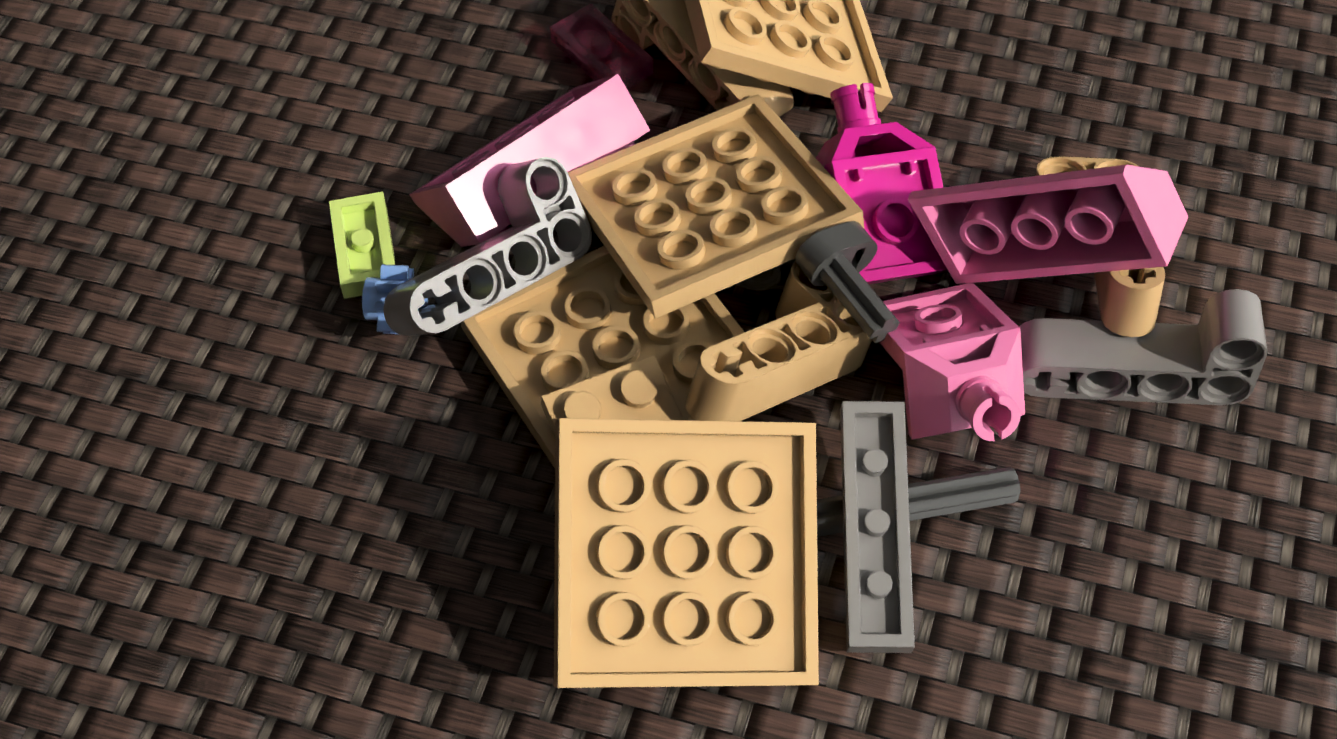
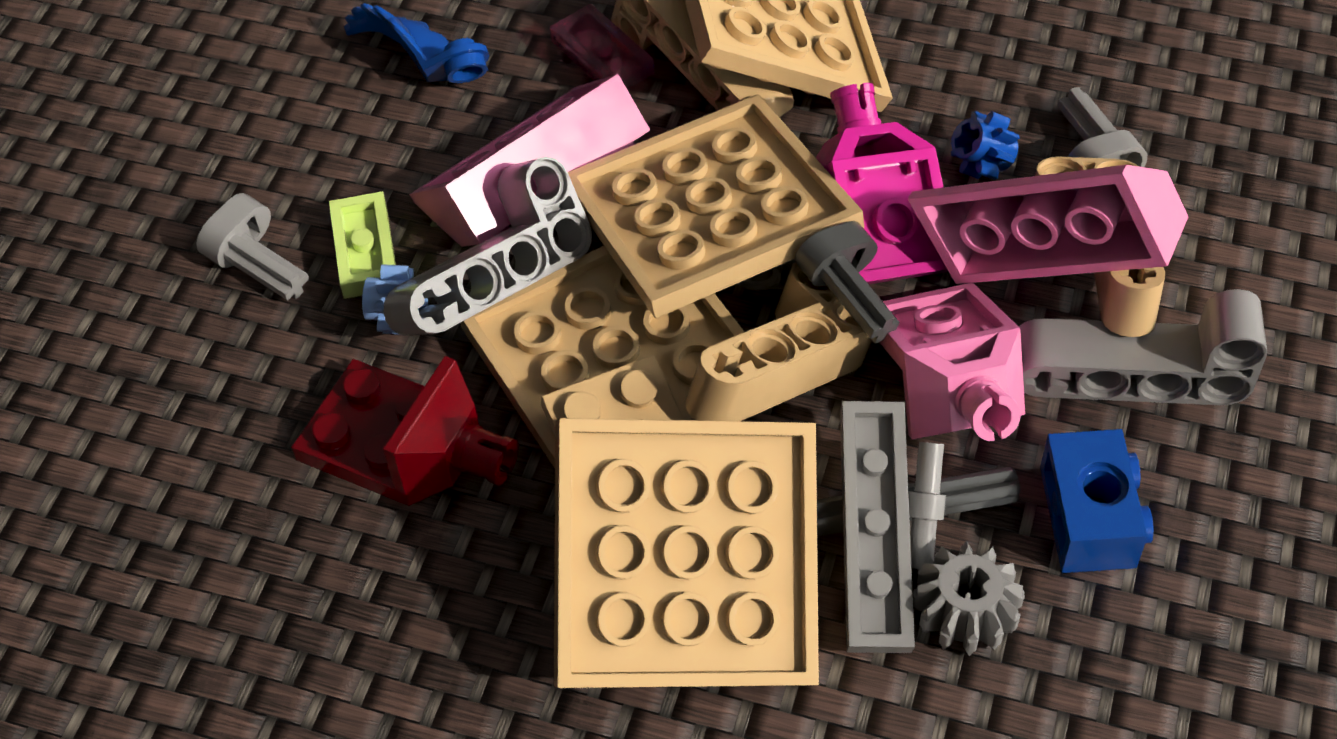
none -> light grey piece [196,193,309,301]
none -> dark red plate [291,356,519,506]
none -> blue plant [344,3,489,83]
none -> light grey bar [908,442,946,569]
none -> light grey gear [913,541,1025,656]
none -> blue gear [951,111,1020,180]
none -> blue brick [1040,429,1153,573]
none -> light grey piece [1058,87,1147,167]

